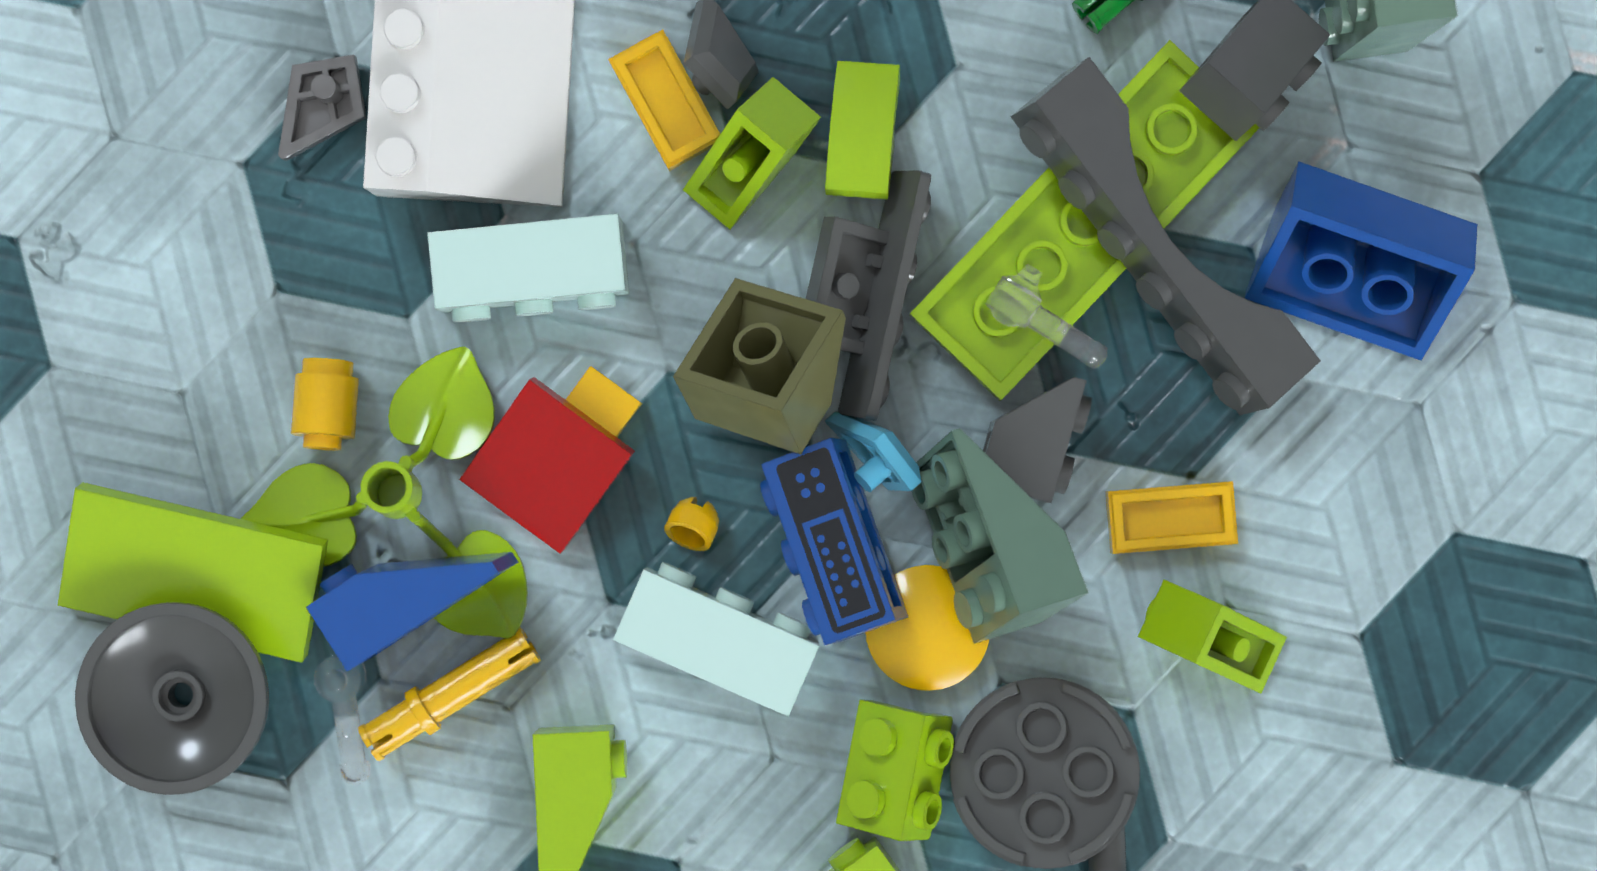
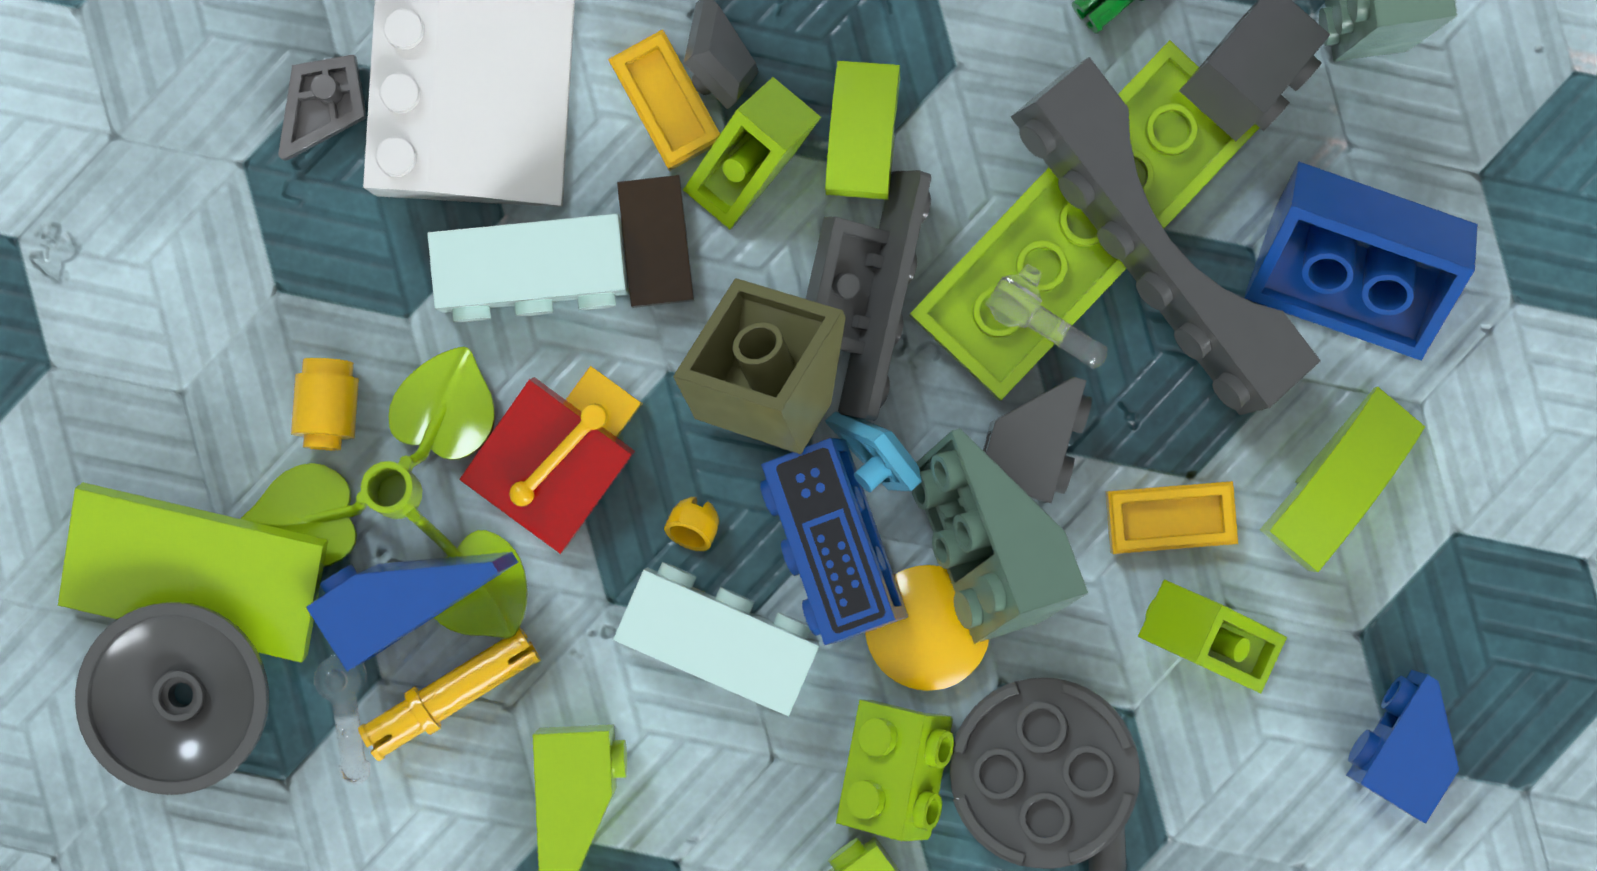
none -> yellow hinge [509,403,608,506]
none -> dark brown tile [617,175,694,308]
none -> lime slope [1260,386,1425,572]
none -> blue slope [1346,669,1459,824]

